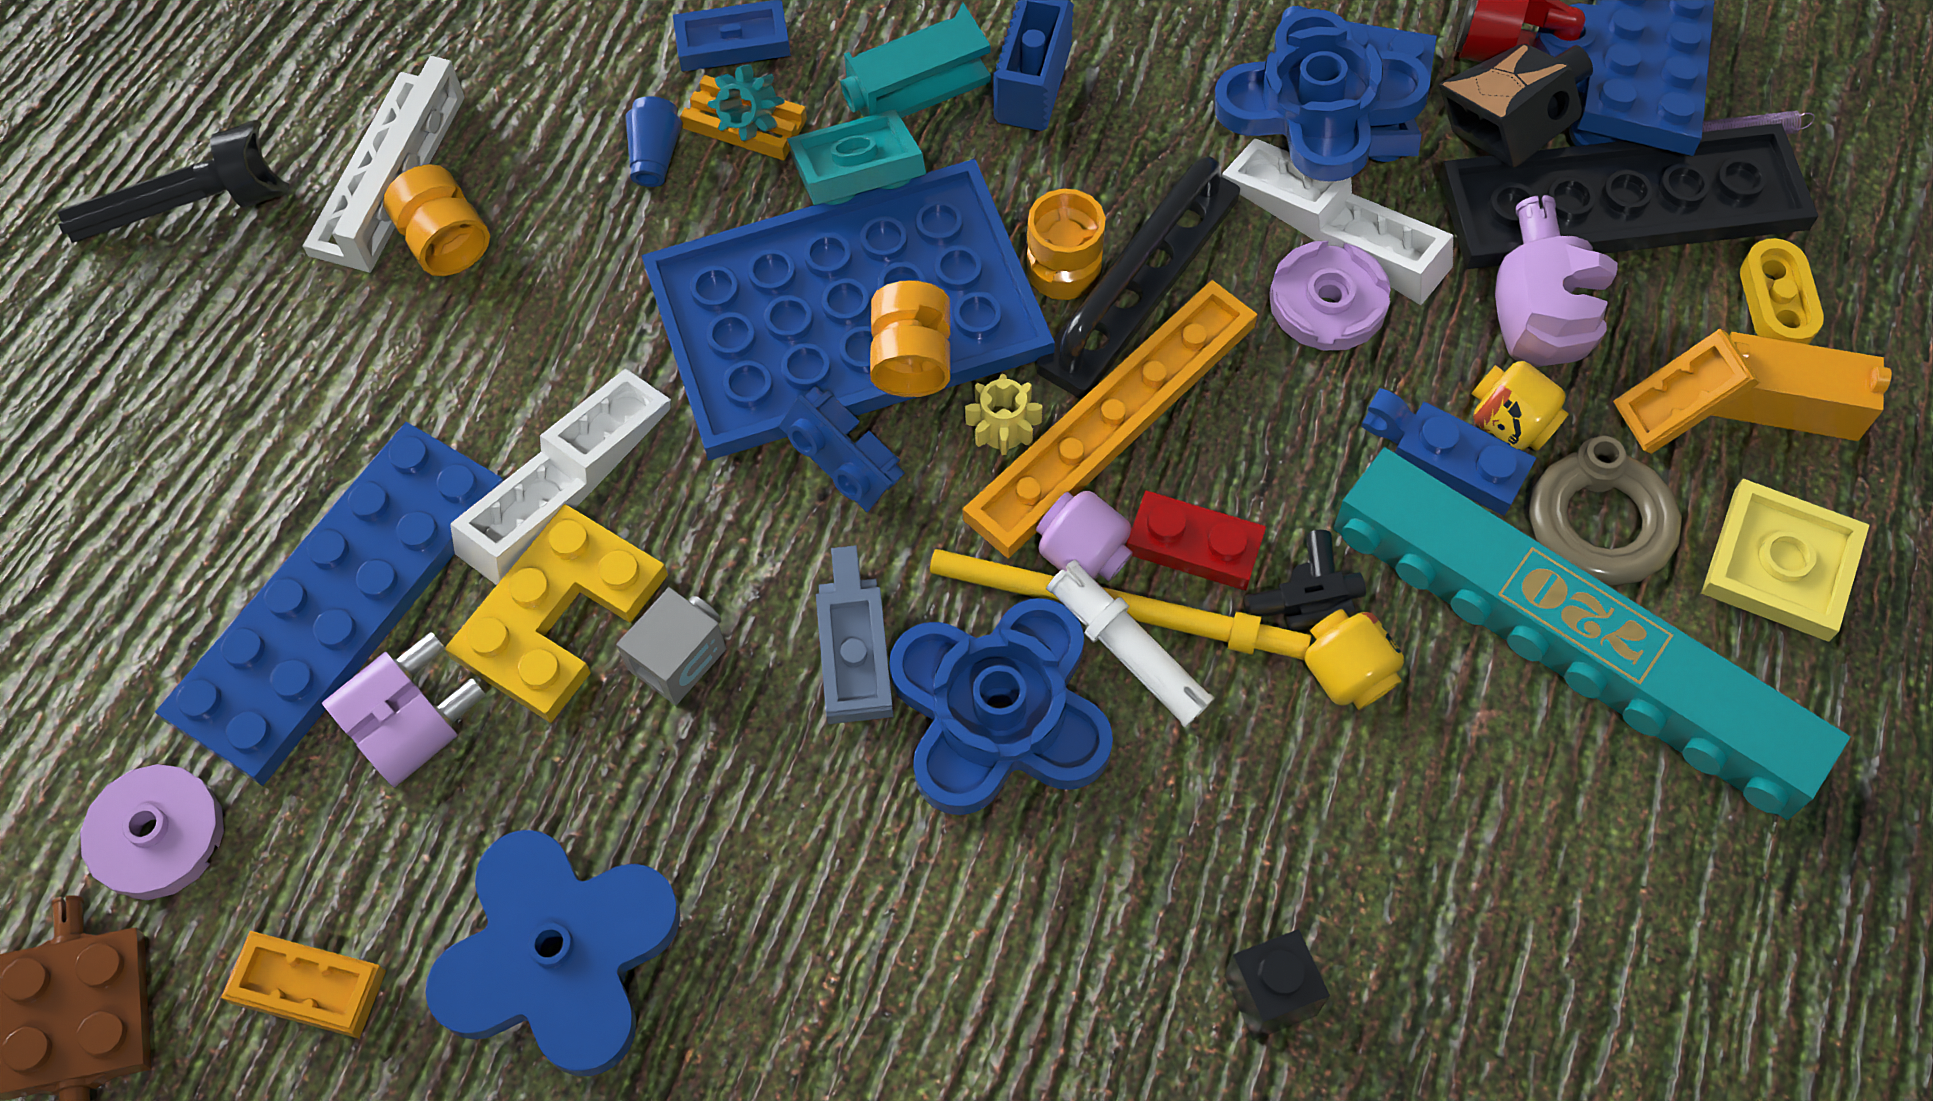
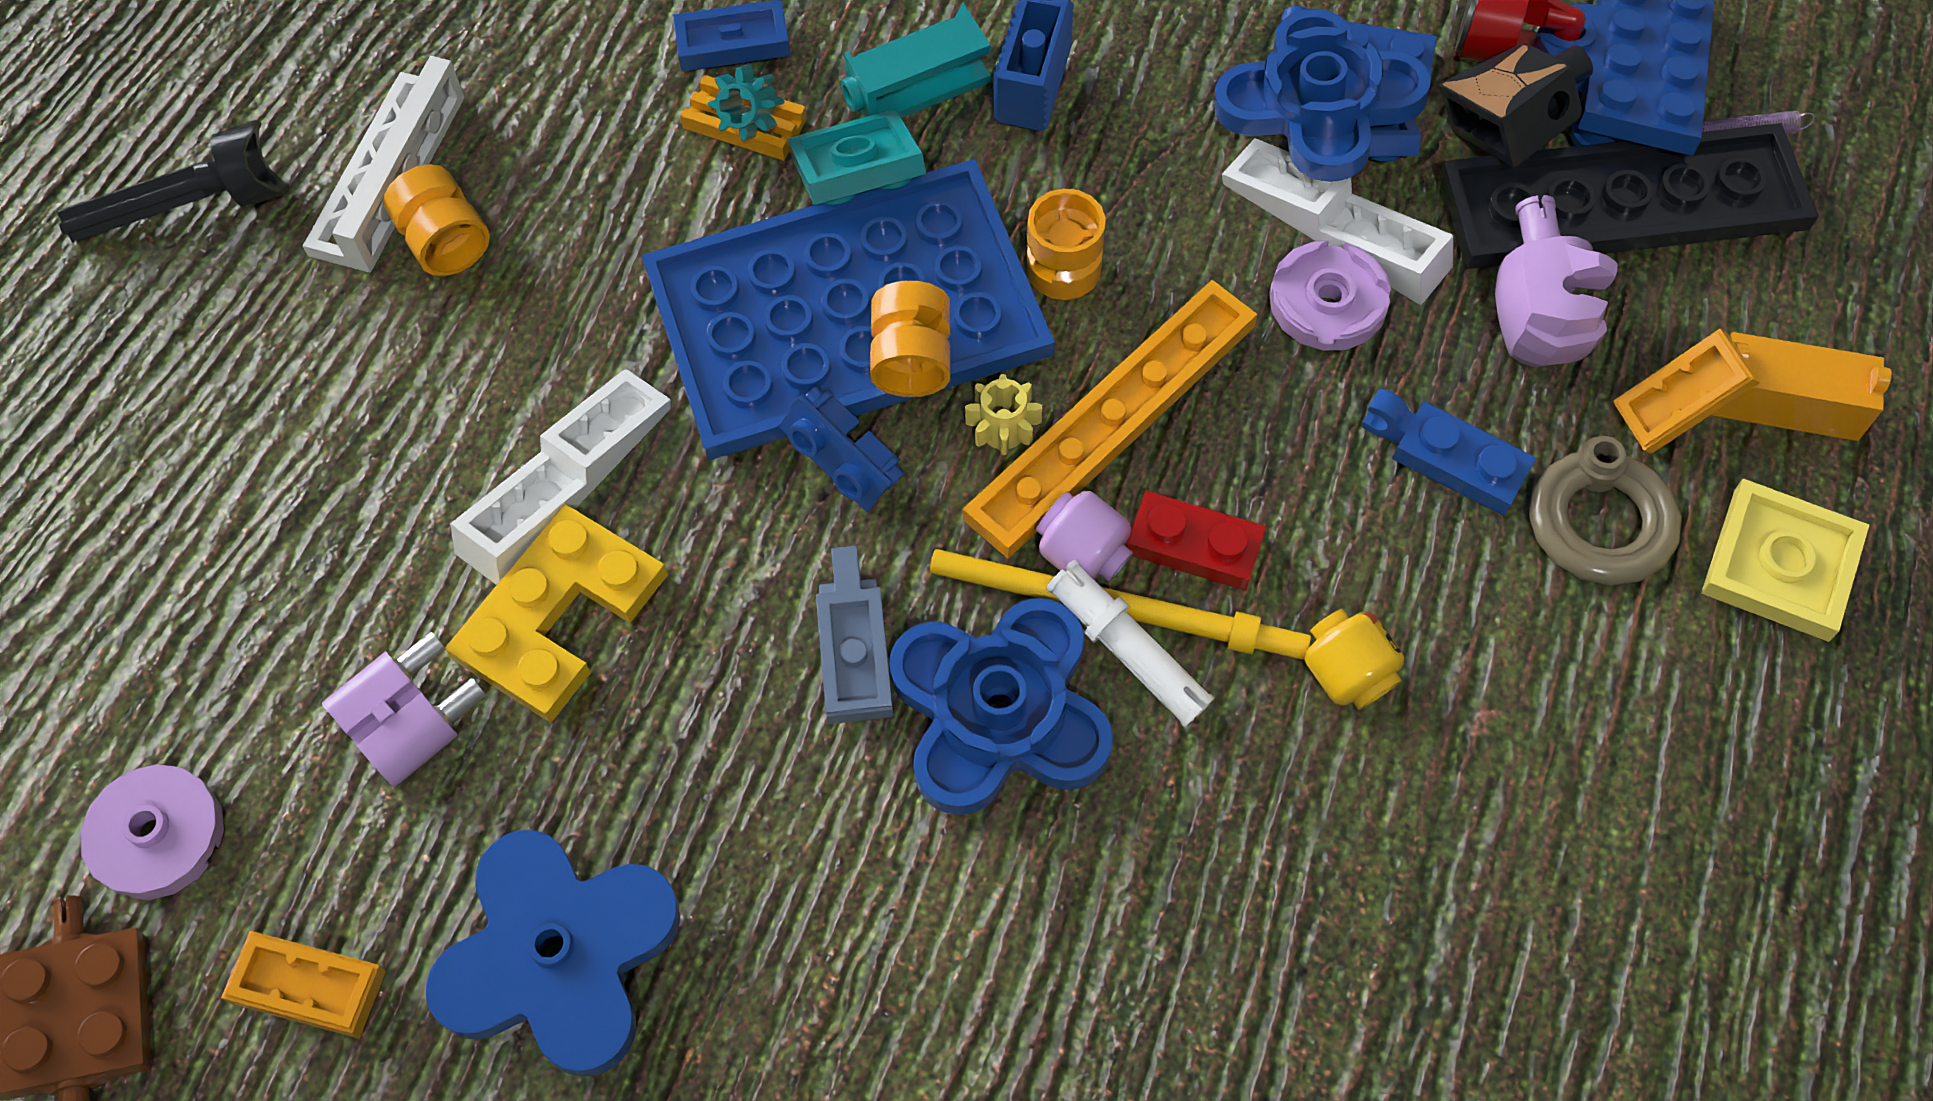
blue plate [155,422,504,786] -> none
light grey brick [616,587,726,706] -> none
blue cone [625,96,682,187] -> none
black piece [1036,156,1240,399] -> none
black brick [1224,929,1330,1041] -> none
black piece [1244,529,1366,631] -> none
teal brick [1333,447,1851,821] -> none
yellow head [1471,361,1569,452] -> none
yellow plate [1740,238,1824,345] -> none

